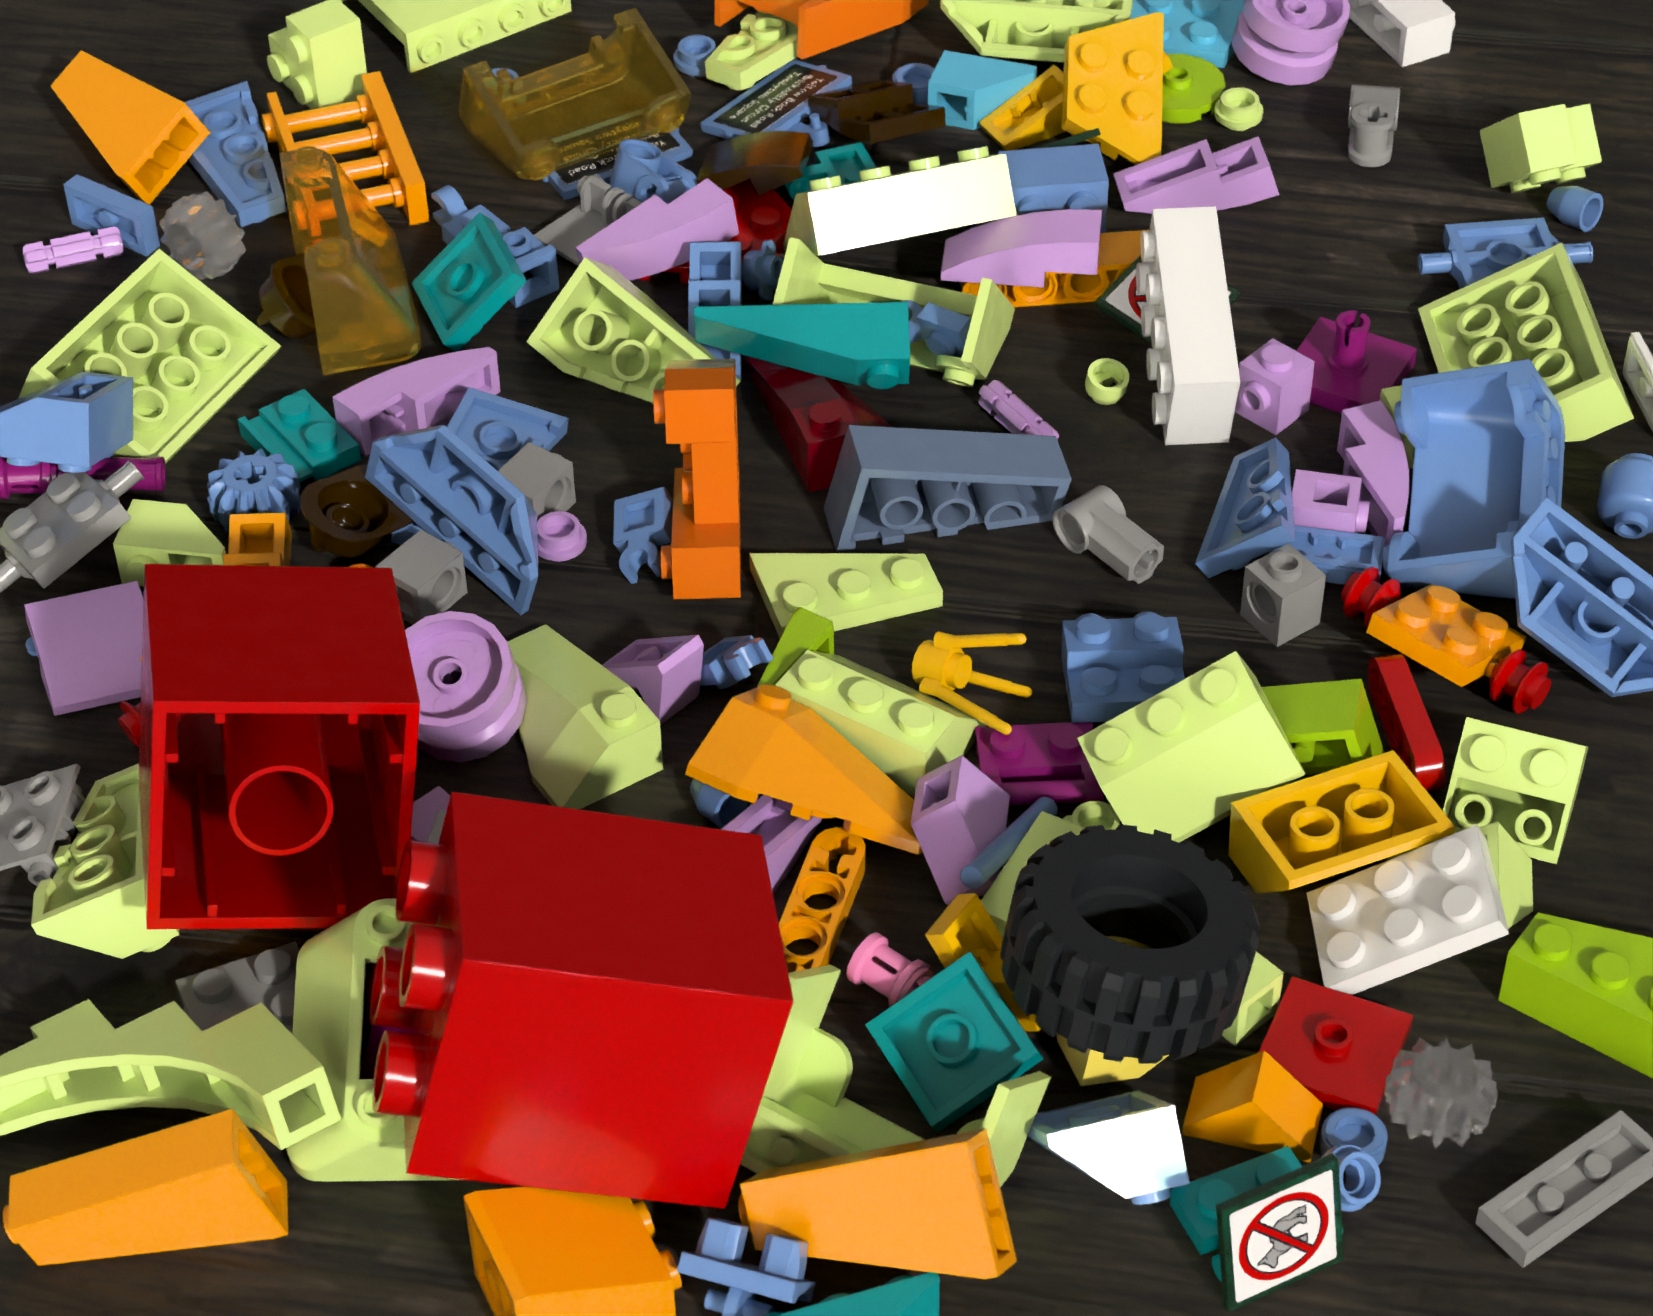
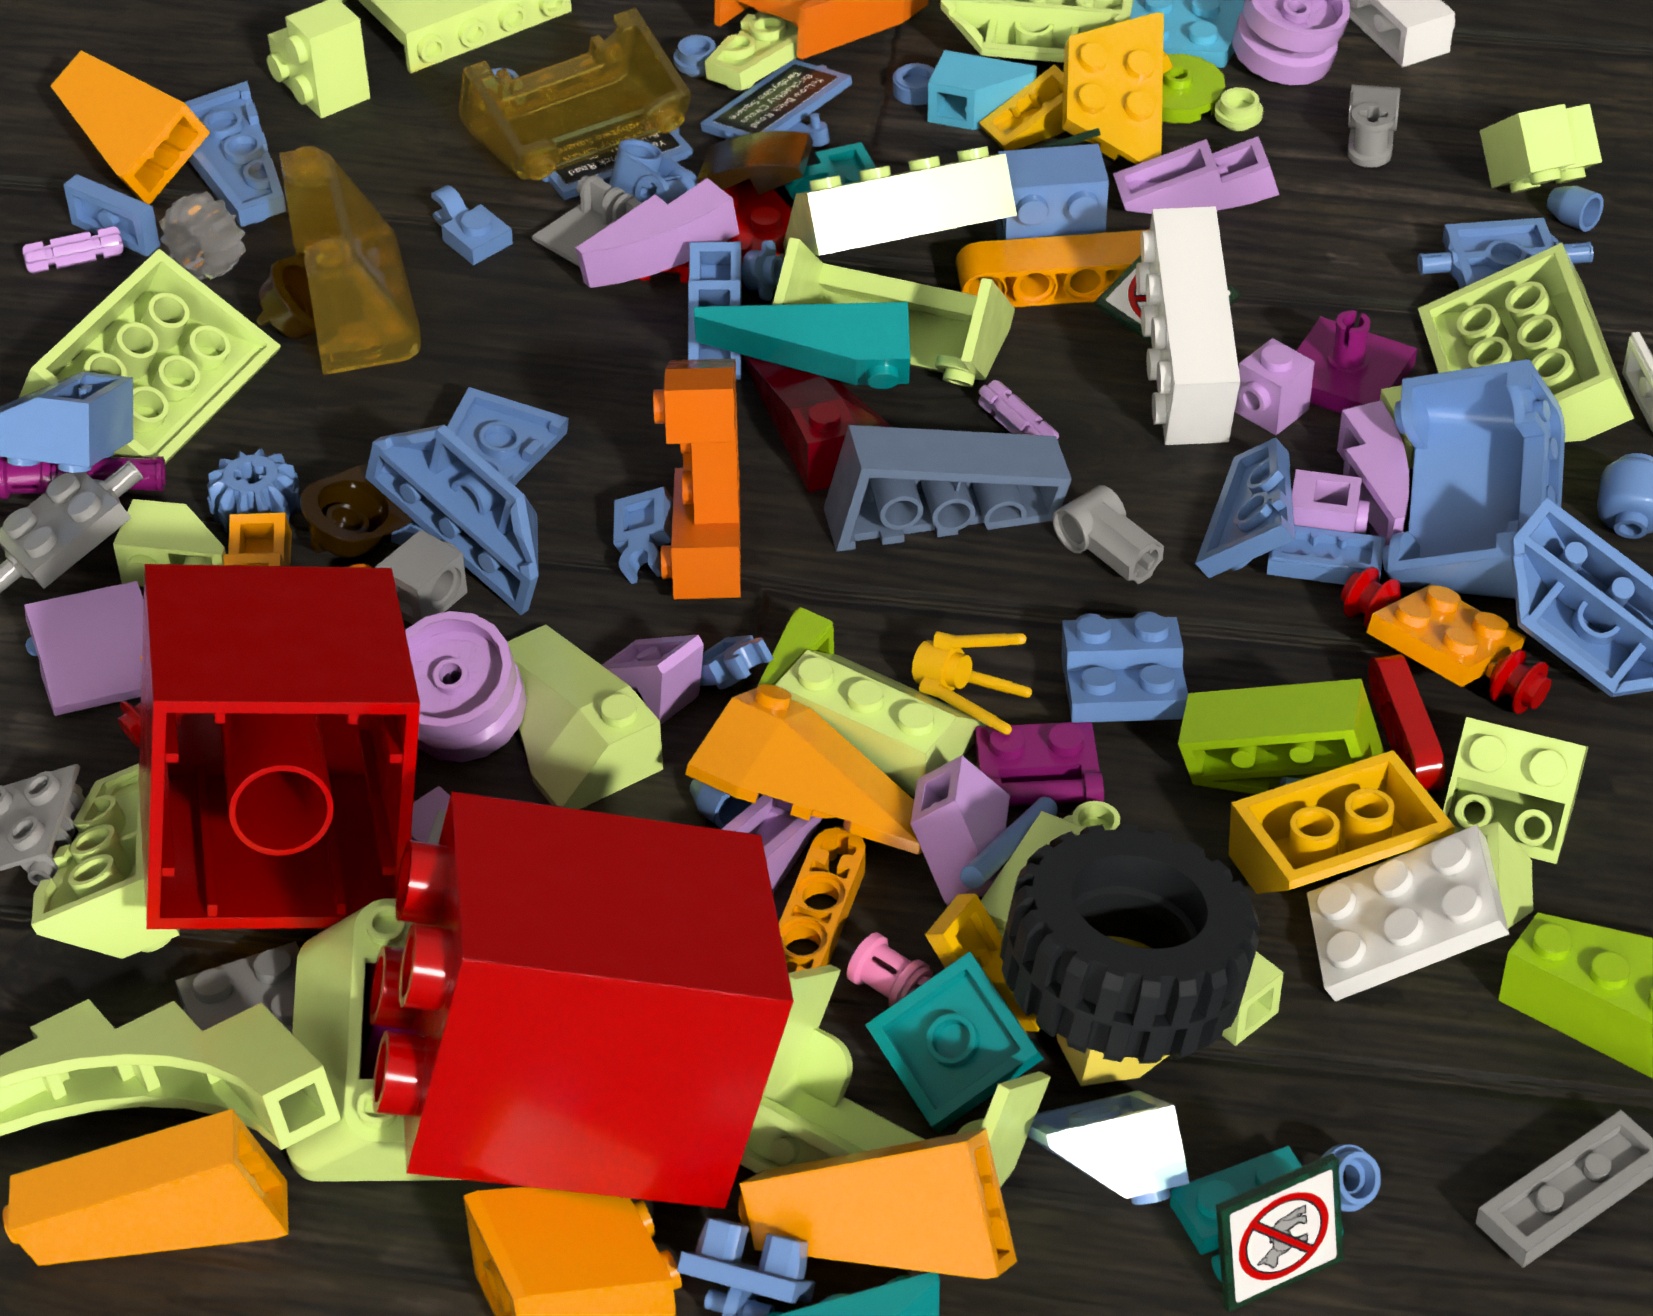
teal plate [238,389,361,489] -> none
light orange fence [261,71,429,246] -> none
lavender slope [333,347,501,457] -> none
teal plate [412,212,527,352] -> none
light grey brick [498,442,576,521] -> none
medium blue brick [499,227,559,308] -> none
yellowish green wedge [526,257,741,403] -> none
lavender plate [538,511,587,562] -> none
yellowish green wing [749,553,943,638] -> none
dark brown slope [808,80,946,144] -> none
medium blue plate [903,300,971,358] -> none
lavender slope [941,209,1102,288] -> none
yellowish green slope [1077,651,1306,843] -> none
yellowish green hinge [1085,358,1130,405] -> none
light orange slope [1182,1050,1323,1163] -> none
light grey brick [1240,543,1326,647] -> none
red plate [1258,976,1413,1115] -> none
medium blue tile [1320,1107,1388,1173] -> none
clear gear [1384,1036,1498,1149] -> none

